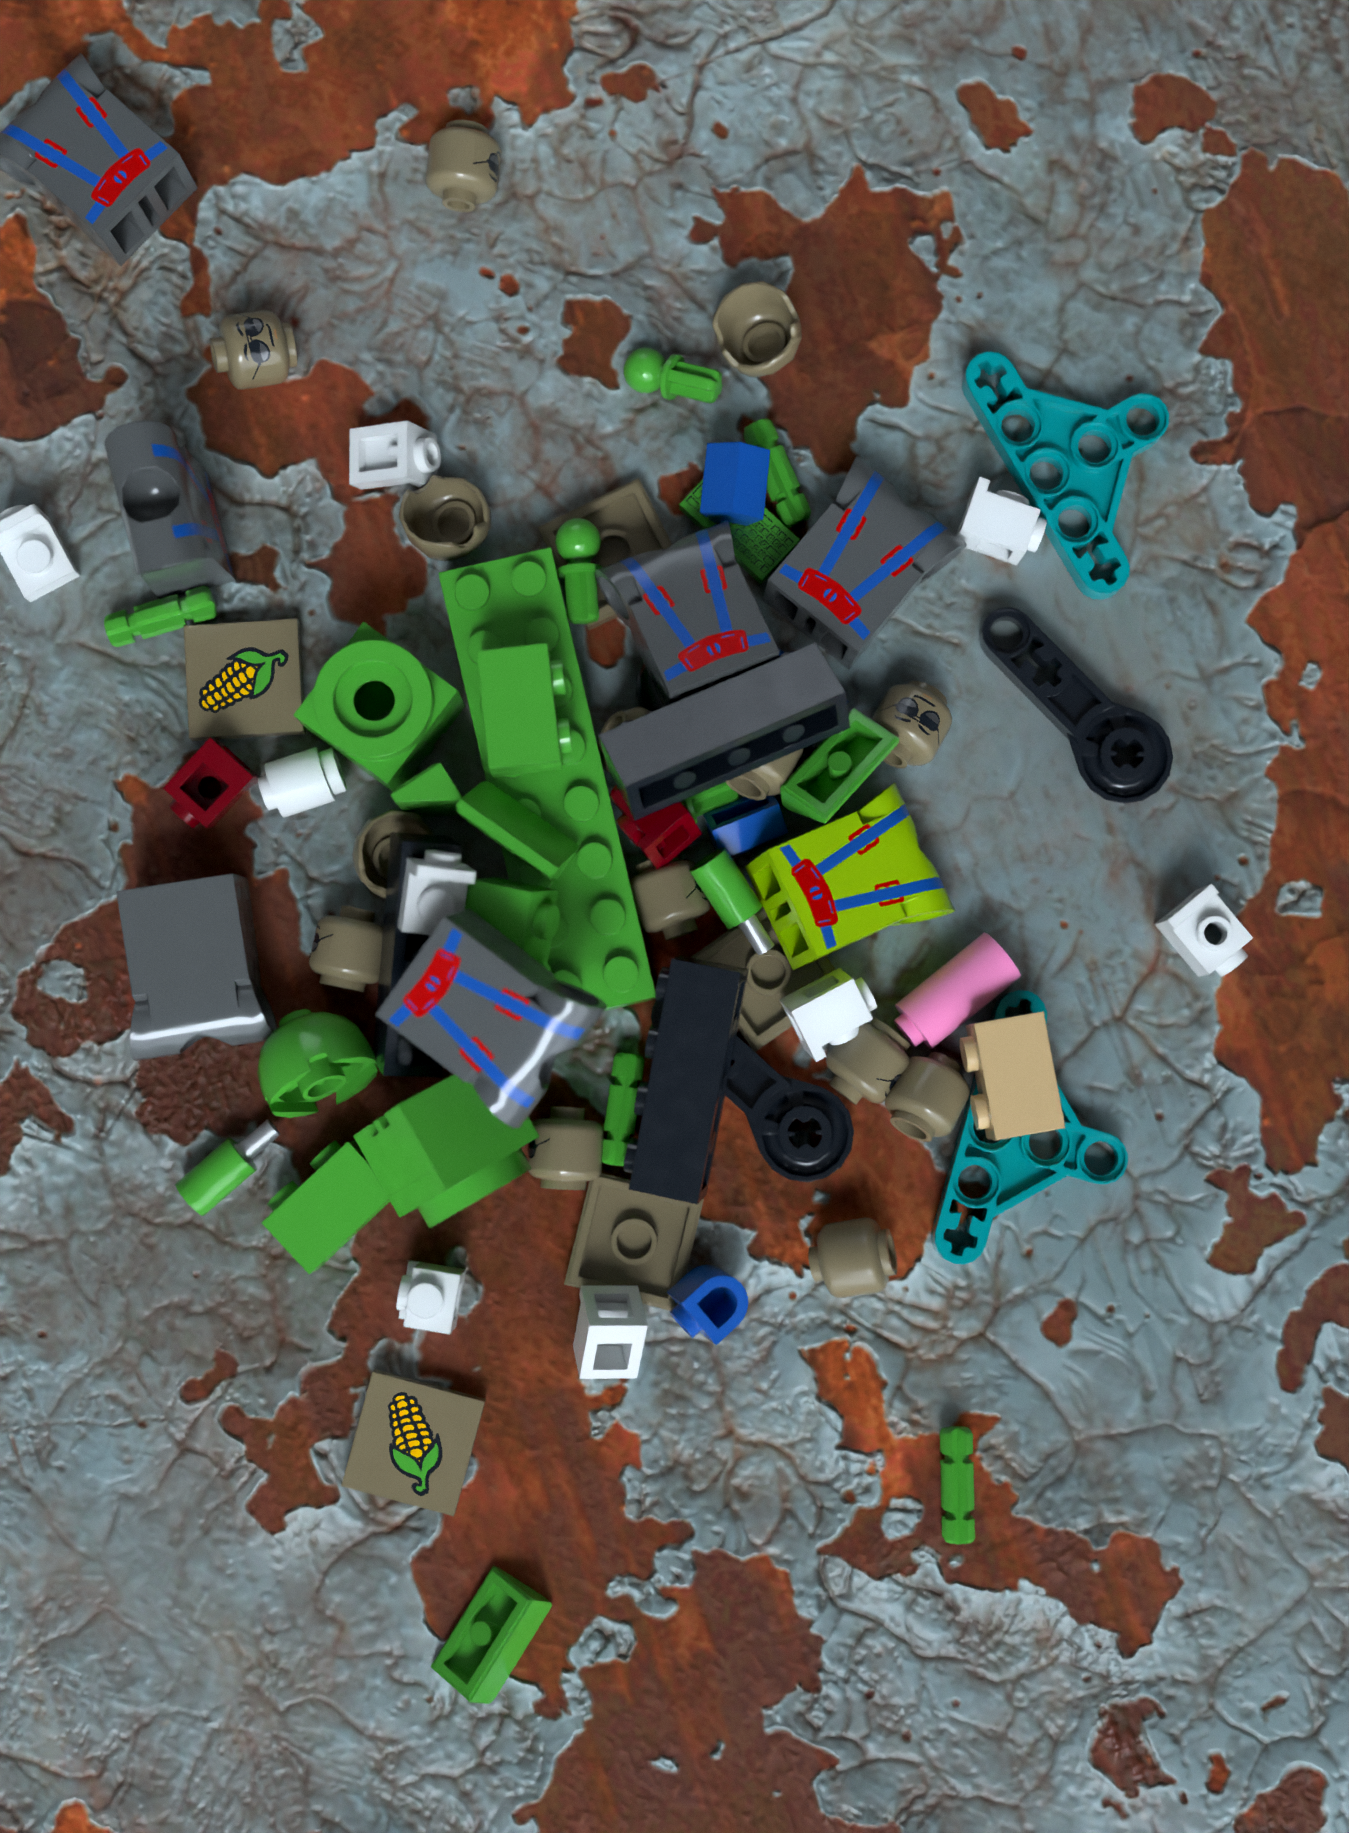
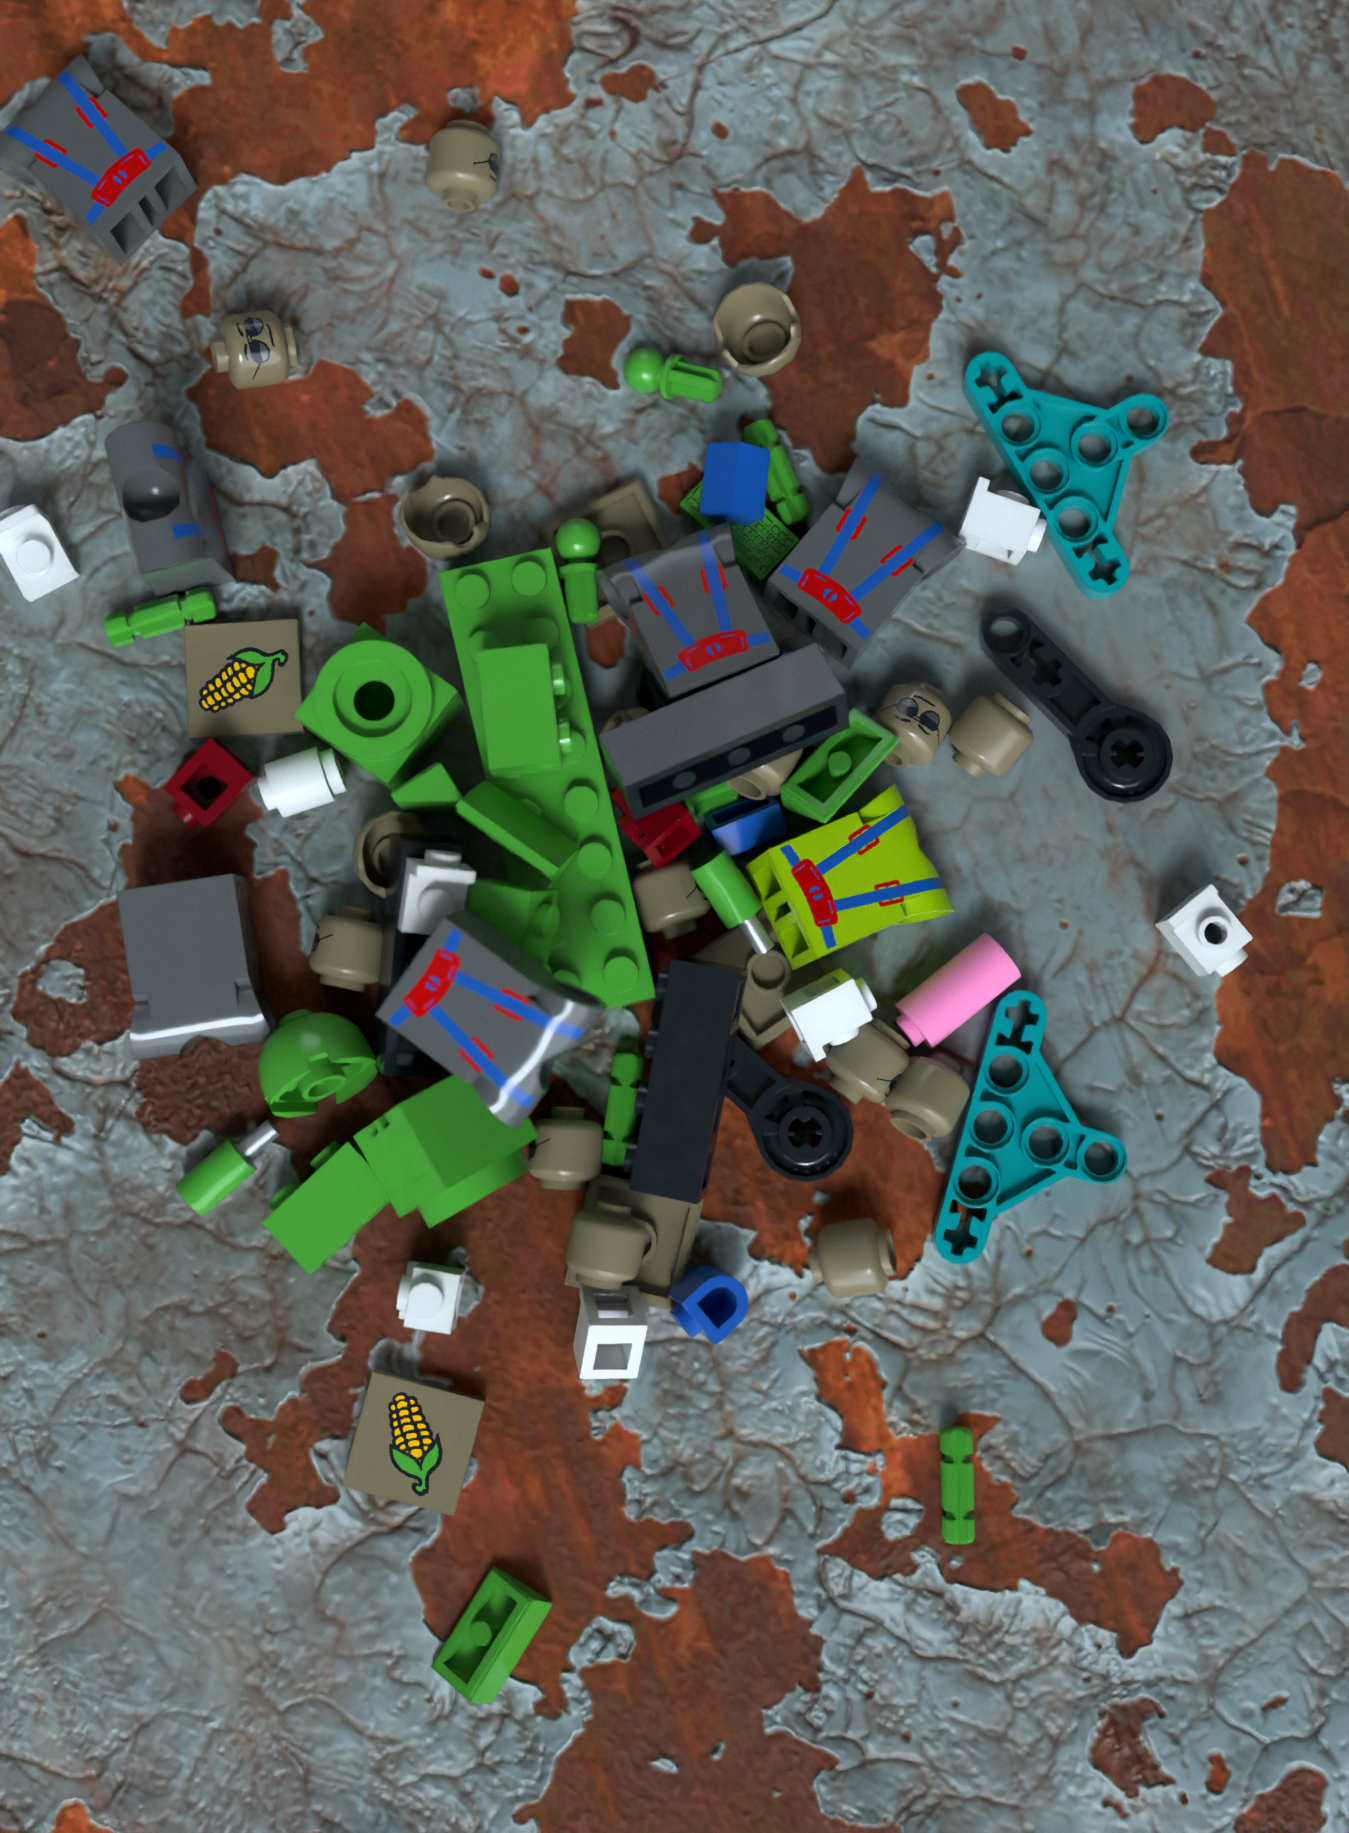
white bracket [349,421,441,490] -> none
tan brick [960,1011,1065,1140] -> none
none -> dark tan head [565,1199,647,1290]
none -> dark tan head [948,691,1034,778]

